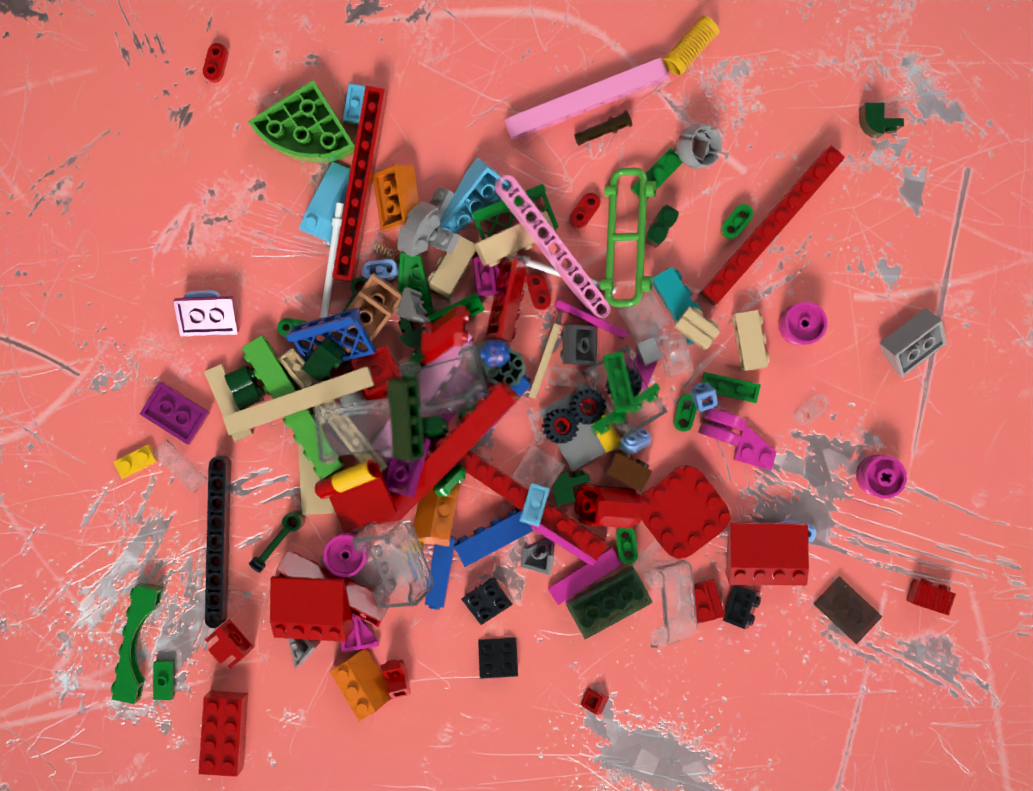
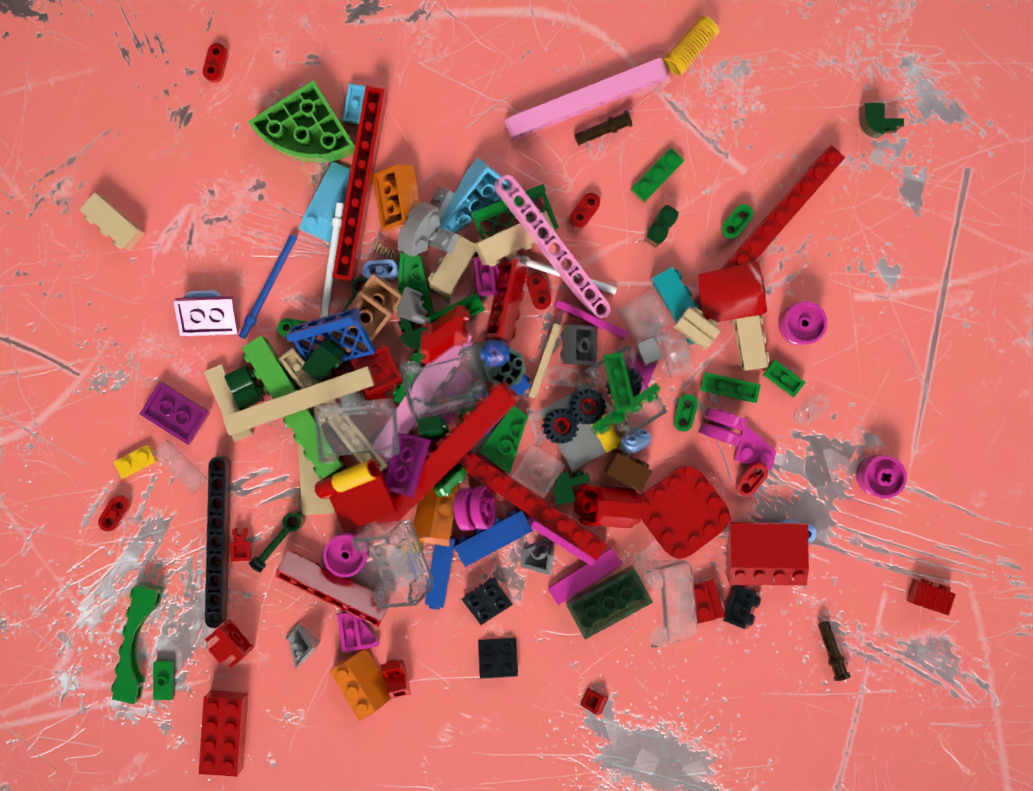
red slope [270,576,354,642] -> none
dark green brick [387,376,424,462] -> none
medium azure plate [520,483,550,526] -> none
bright green bar [600,167,656,307] -> none
green plate [615,528,638,564] -> none
light grey piece [675,123,722,169] -> none
medium blue brick [690,382,718,412] -> none
clear smoke tile [813,577,883,644] -> none
light grey slope [879,308,947,378] -> none
none -> tan brick [80,192,145,250]
none -> red plate [98,496,130,532]
none -> red plate [230,527,252,562]
none -> blue bar [238,234,297,339]
none -> dark pink wheel [454,486,496,531]
none -> green wing [479,405,528,474]
none -> red piece [698,262,767,323]
none -> red plate [736,461,768,497]
none -> green plate [762,359,806,398]
none -> dark brown pin [817,621,851,681]

